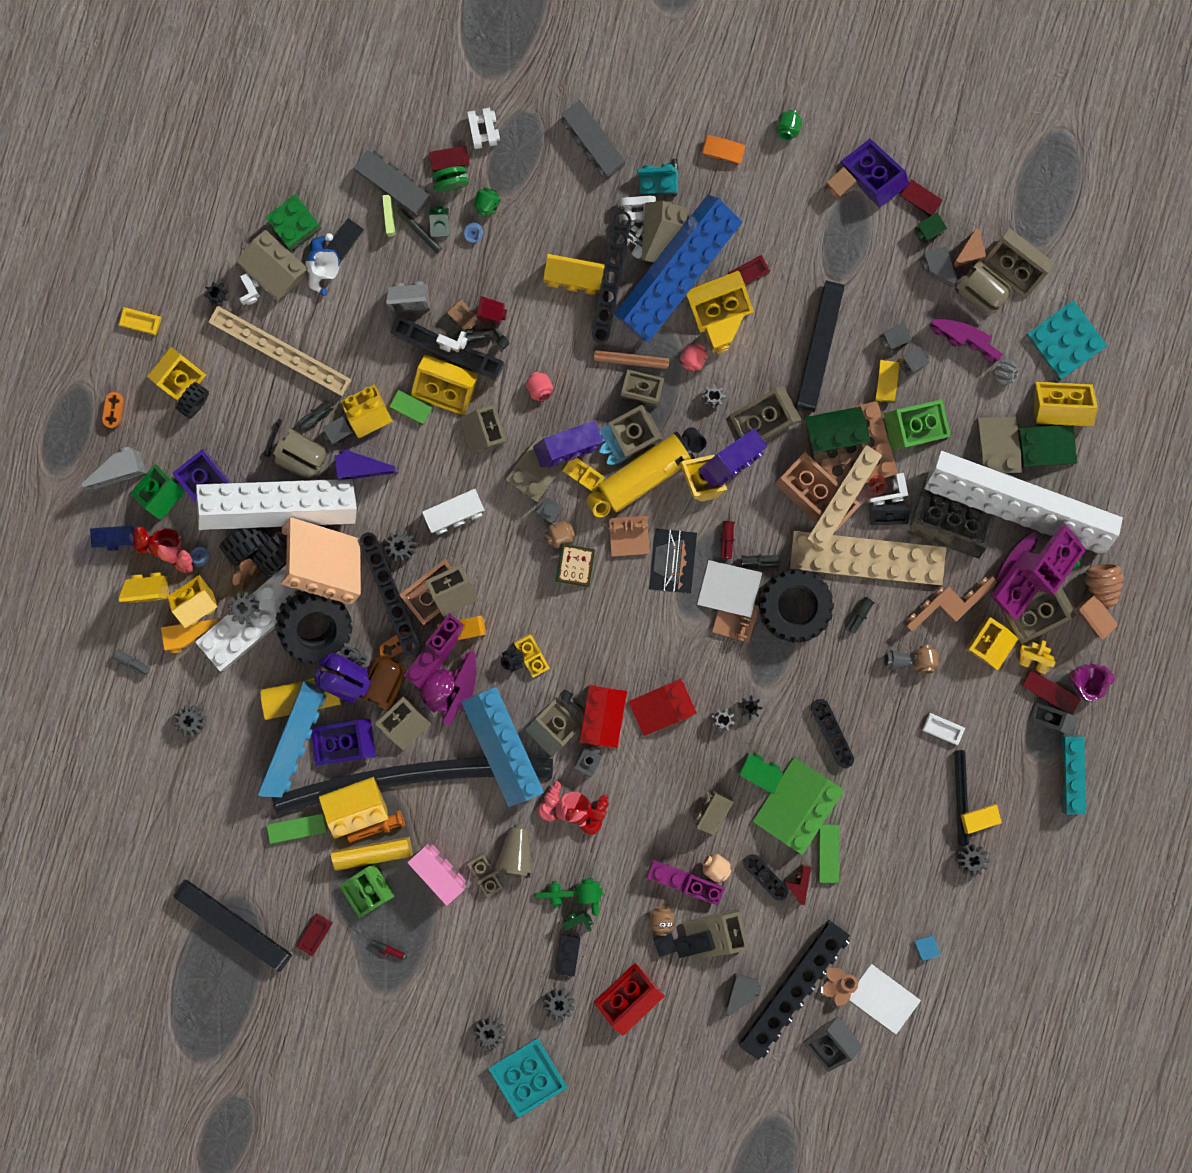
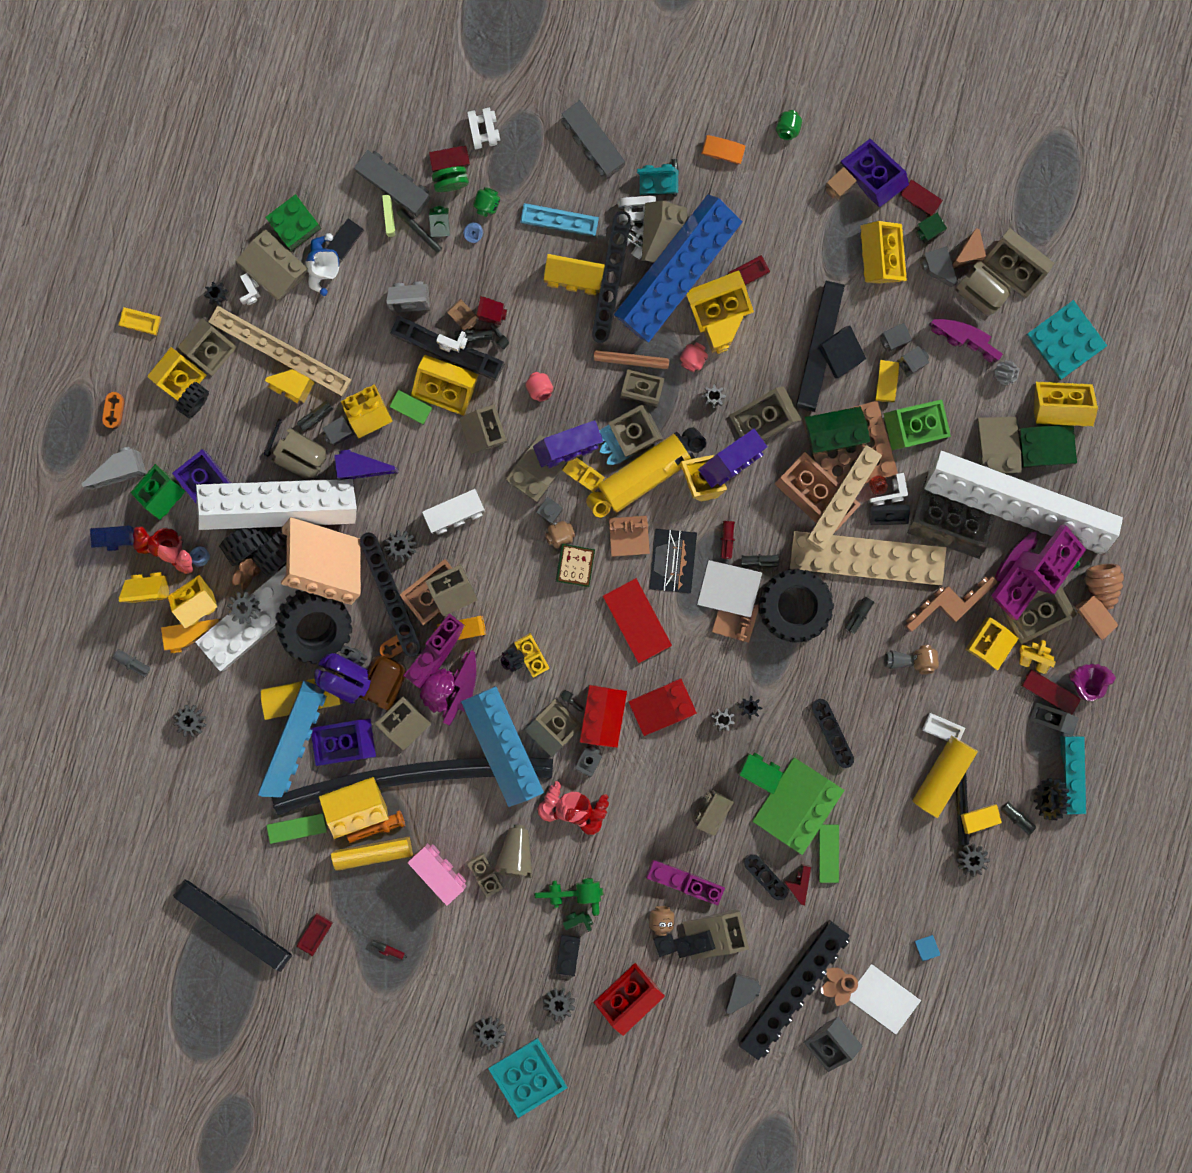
bright green brick [340,864,394,919] -> none
light nougat head [702,854,731,882] -> none
none -> dark tan slope [178,318,237,376]
none -> yellow slope [265,369,315,404]
none -> medium azure tile [520,203,599,237]
none -> red tile [603,578,672,664]
none -> black tile [819,326,866,378]
none -> yellow slope [860,221,907,283]
none -> yellow brick [912,735,978,818]
none -> pearl dark grey axle [1000,801,1036,835]
none -> black gear [1034,778,1071,821]

